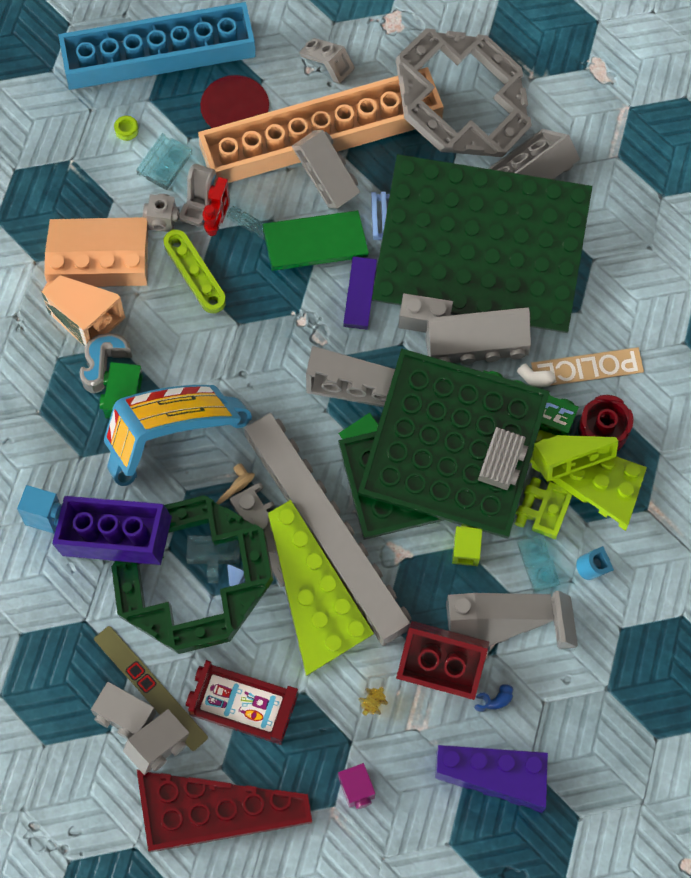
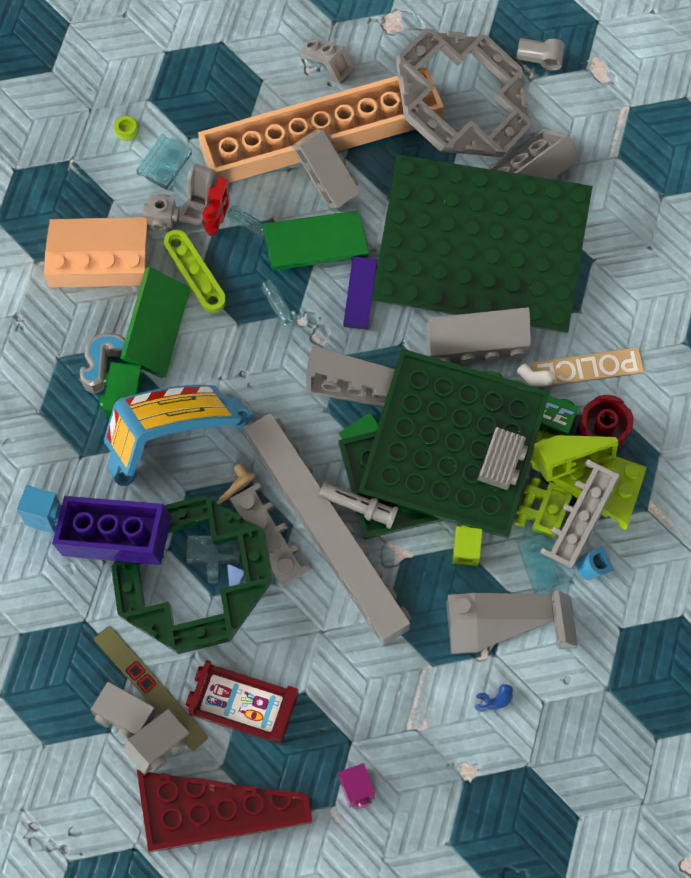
light nougat slope [41,275,125,347] -> none
dark azure brick [58,2,256,90] -> none
dark red sticker [200,75,269,128] -> none
lime wing [268,500,374,676] -> none
clear yellow wheel [358,687,388,716] -> none
light blue tile [371,192,390,240] -> none
dark red brick [396,621,490,700] -> none
light grey brick [398,293,453,333] -> none
dark purple wedge [435,745,548,813] -> none
none -> green tile [120,267,190,379]
none -> clear light blue axle [261,280,294,325]
none -> light grey pin [318,481,399,529]
none -> light grey piece [516,38,565,70]
none -> light grey hinge [540,460,621,569]

